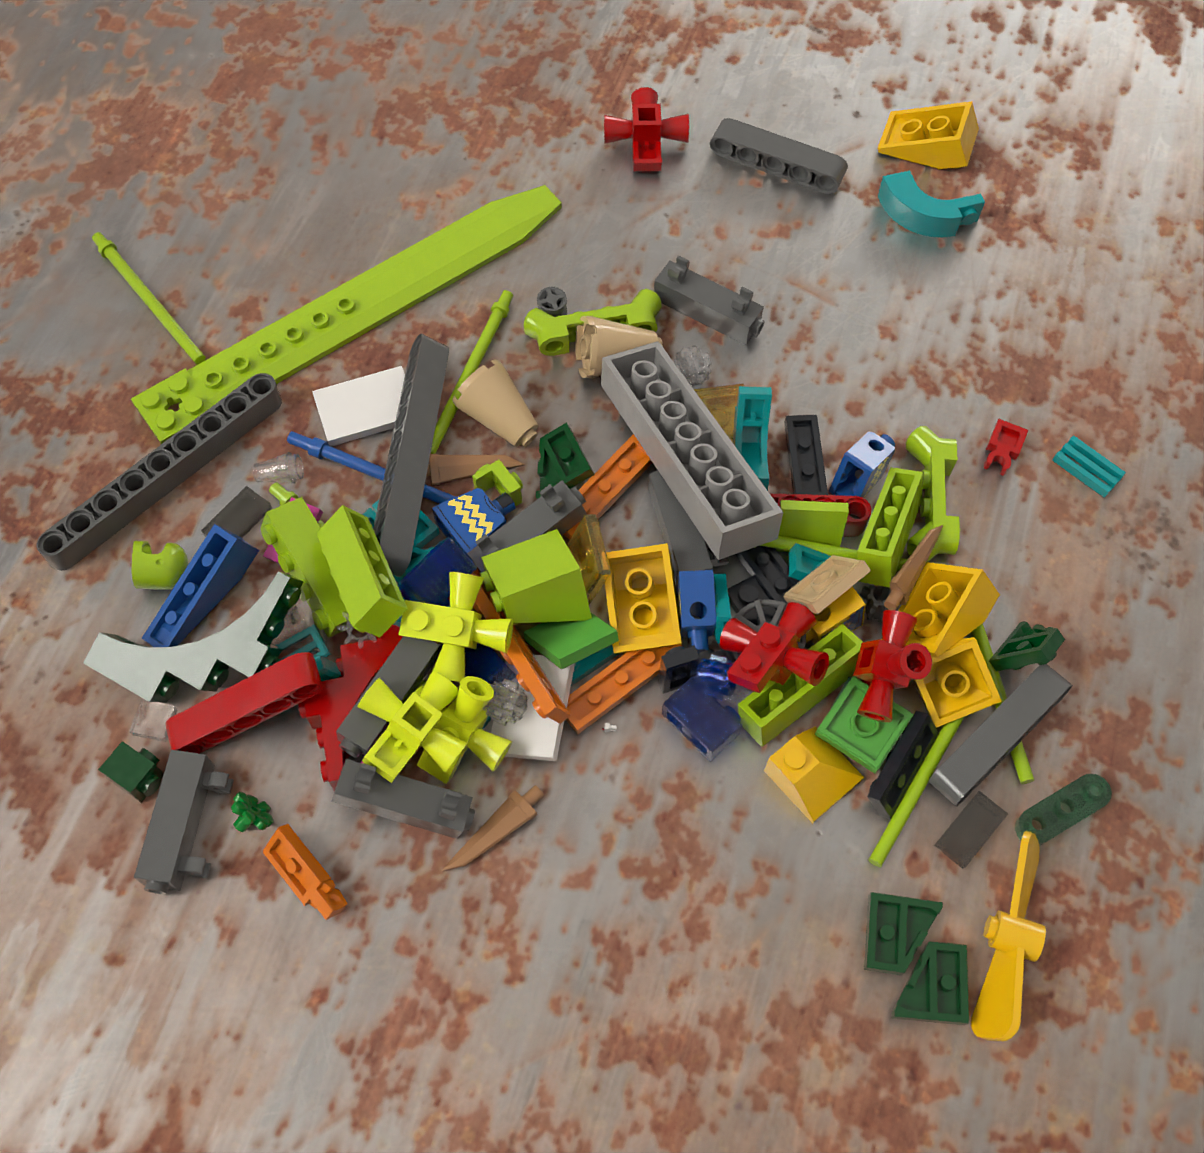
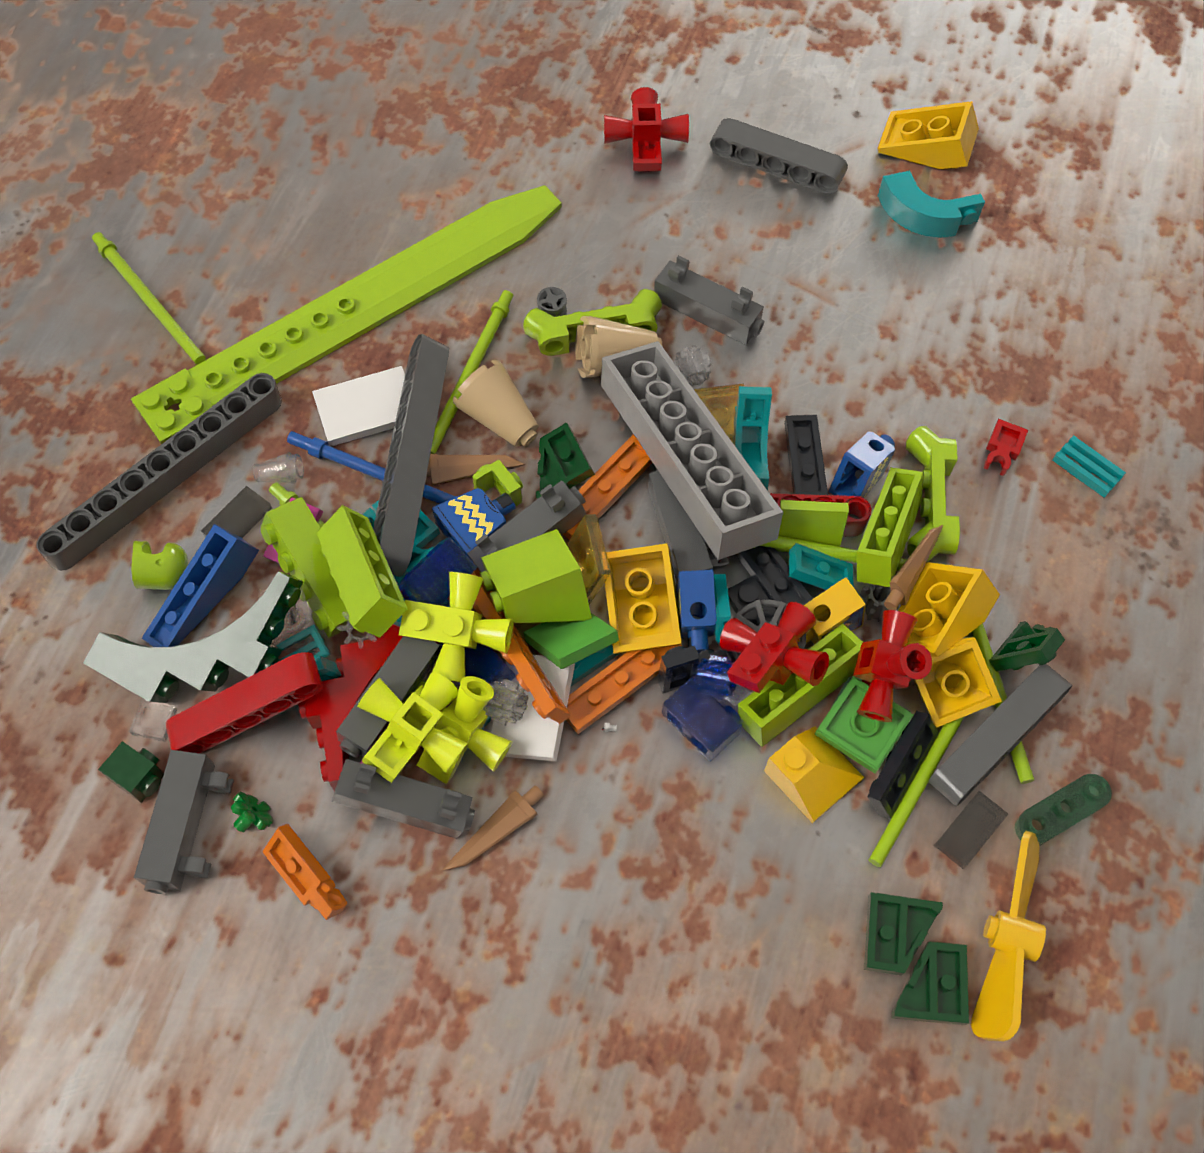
tan tile [783,555,871,614] -> none

